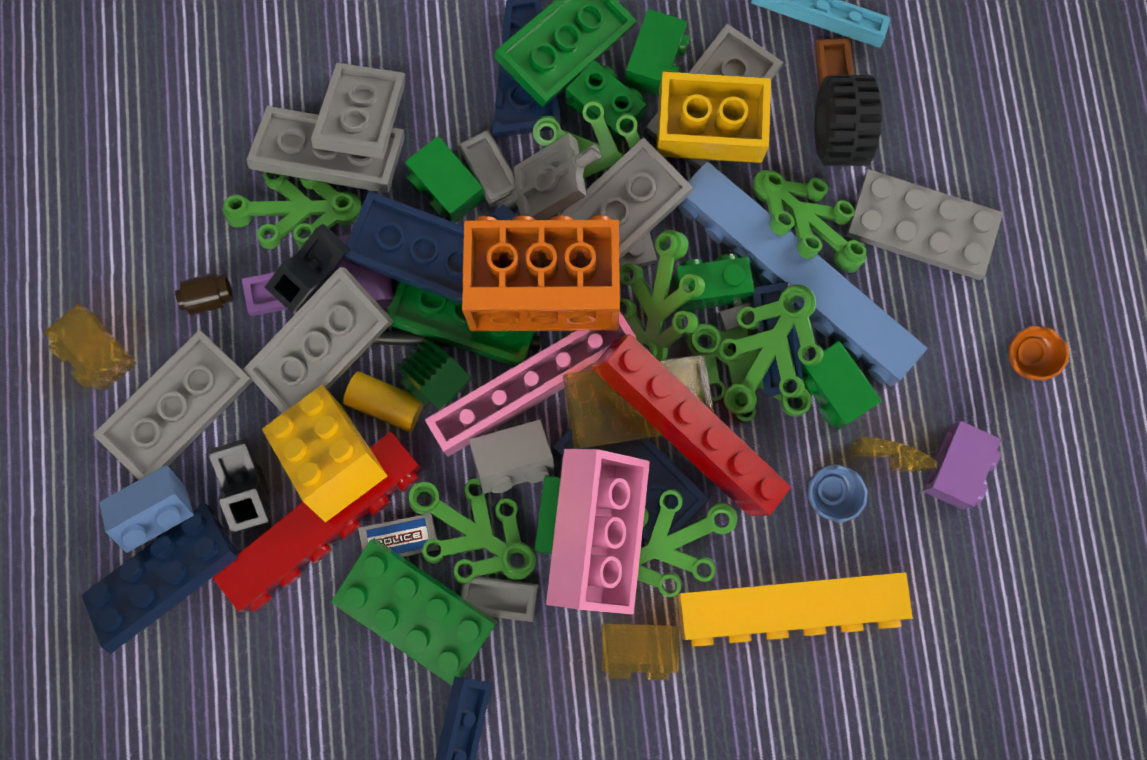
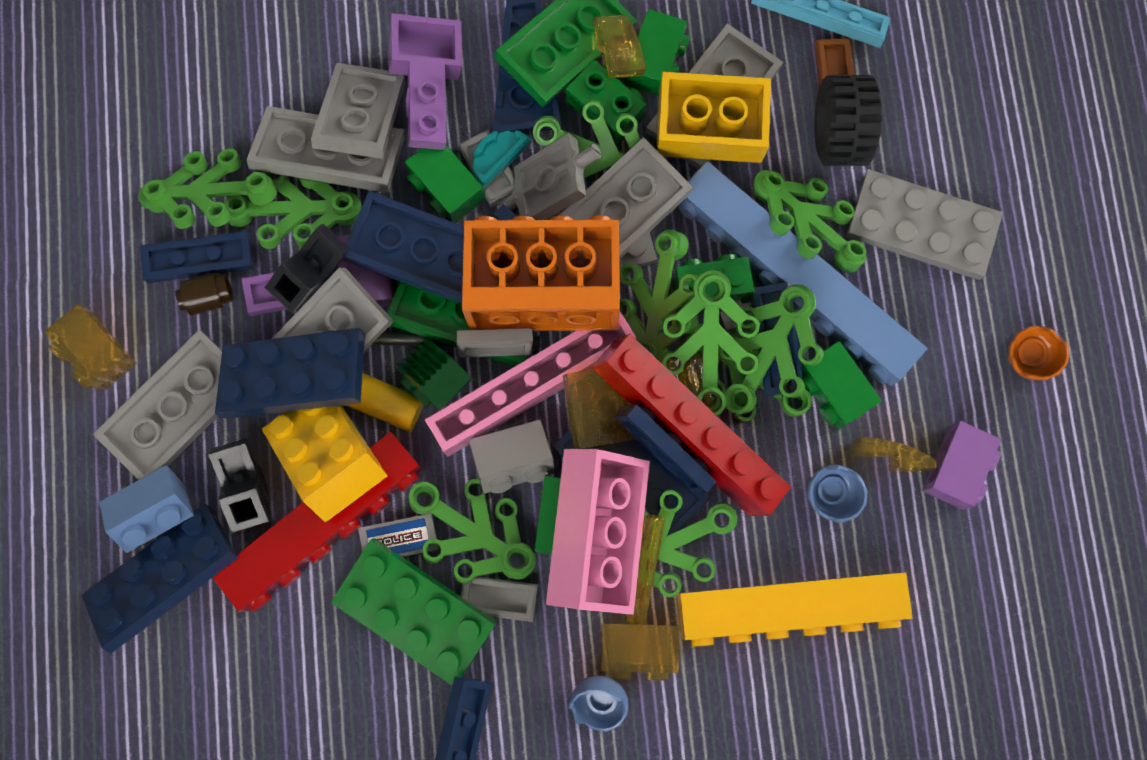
none -> bright green plant [138,149,277,229]
none -> dark blue plate [140,231,255,283]
none -> dark blue plate [215,328,365,419]
none -> medium lavender plate [388,13,462,150]
none -> light grey tile [457,328,533,358]
none -> teal tile [472,130,532,190]
none -> medium blue hair [568,675,629,732]
none -> clear yellow slope [593,15,646,78]
none -> dark blue plate [613,404,716,493]
none -> clear yellow axle [626,514,665,625]
none -> bright green plant [661,270,760,416]

